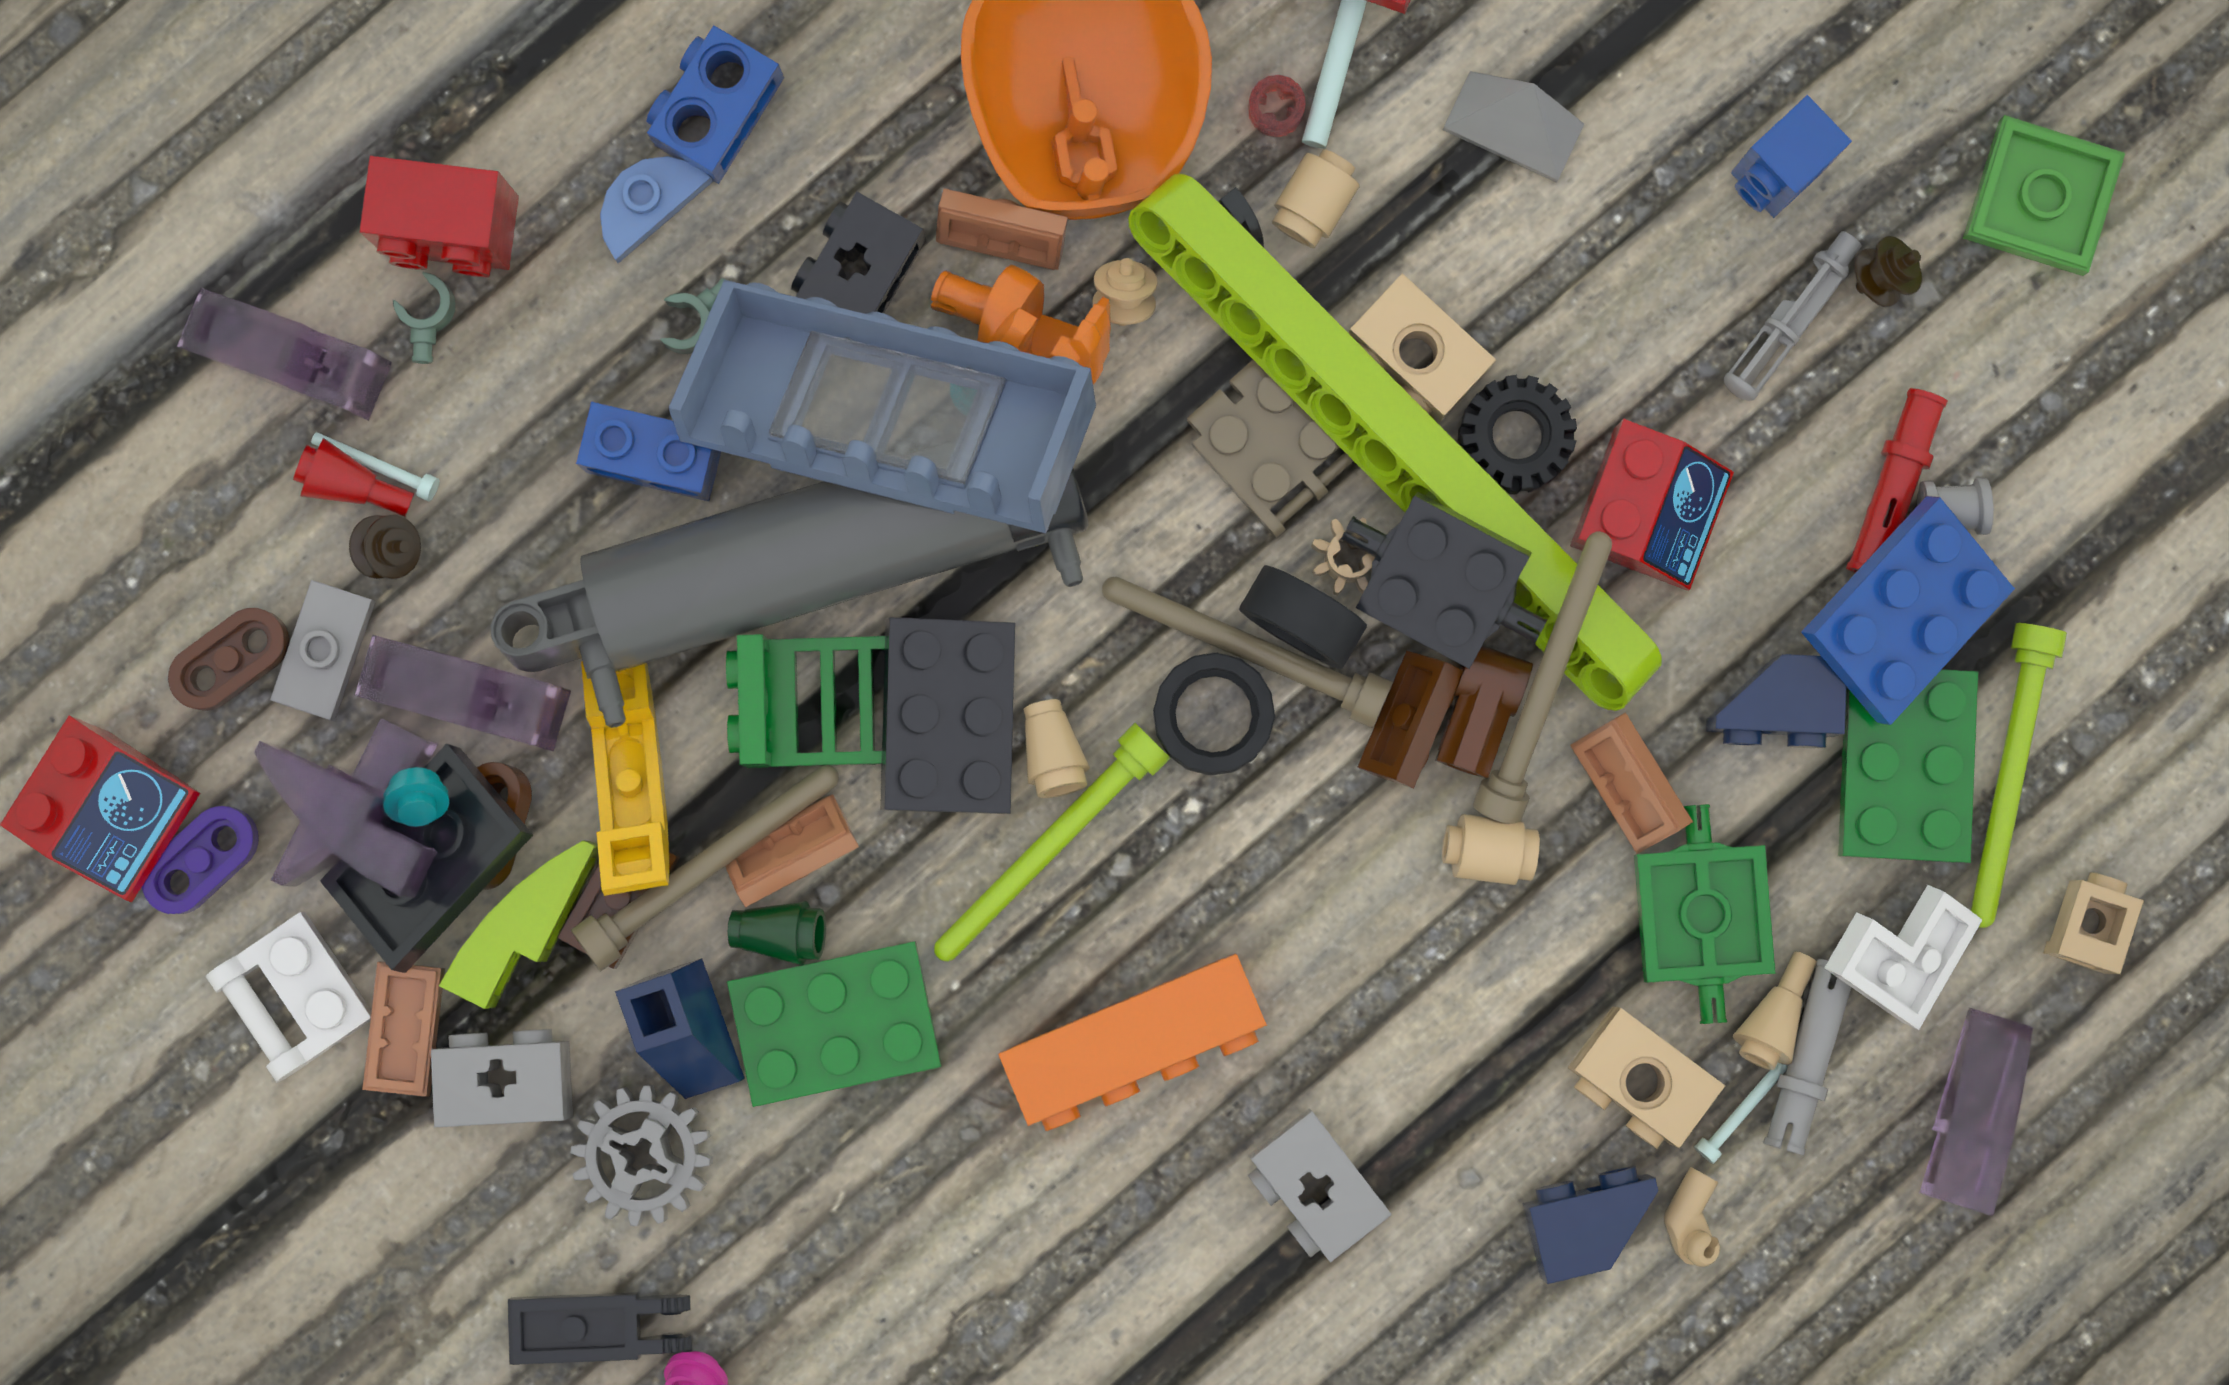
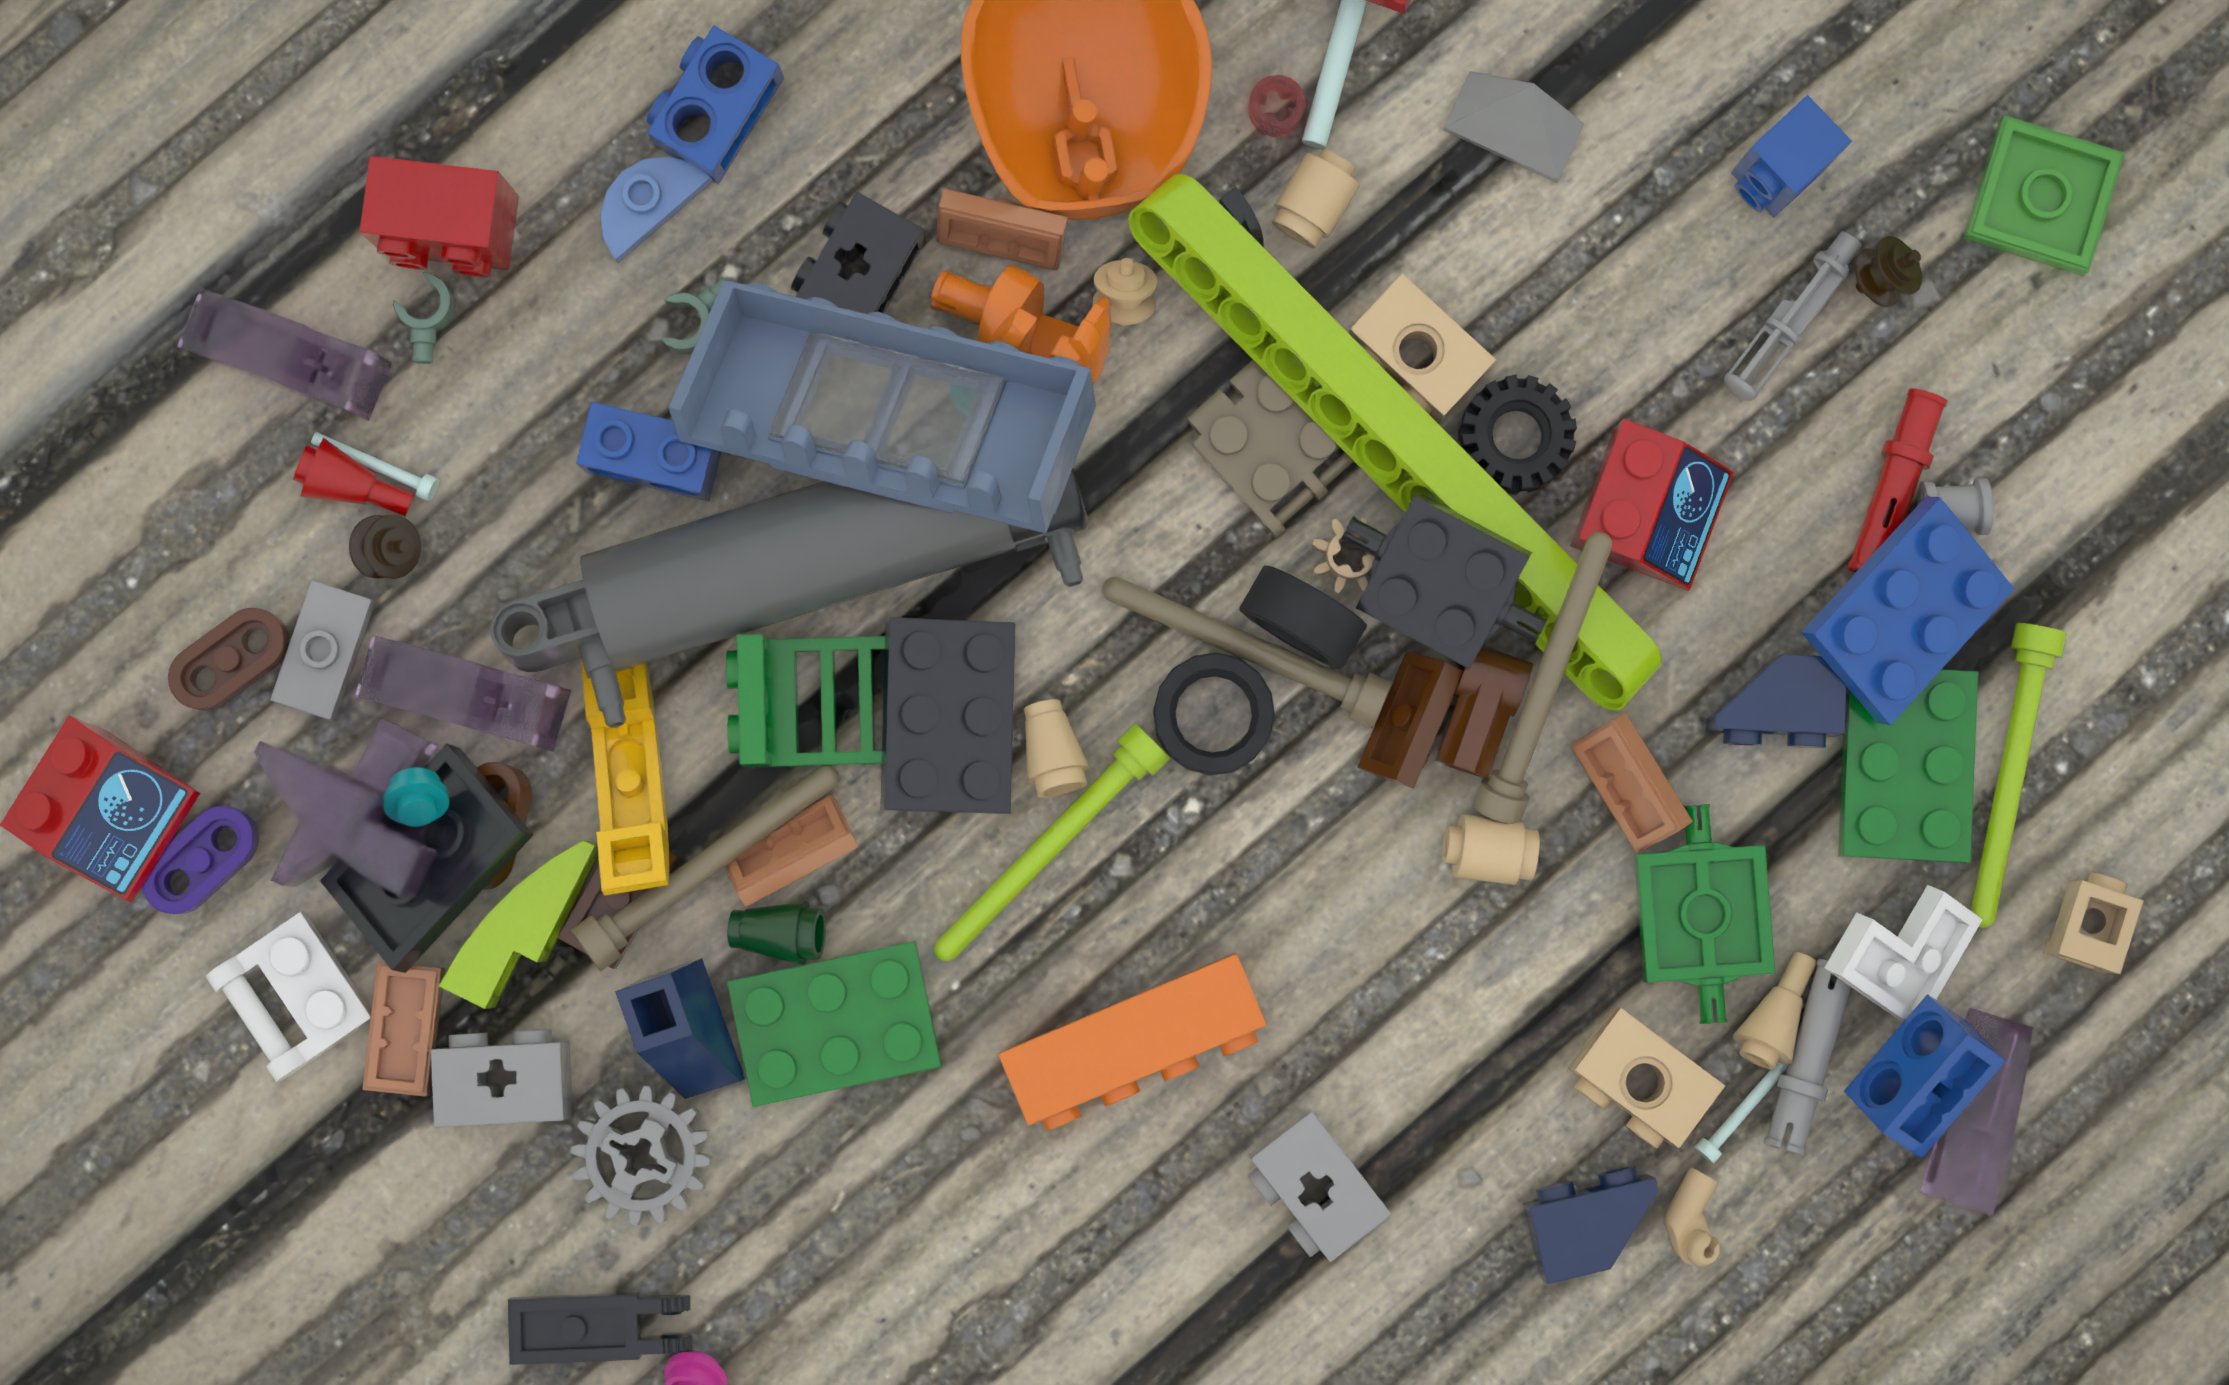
none -> blue brick [1844,994,2006,1159]

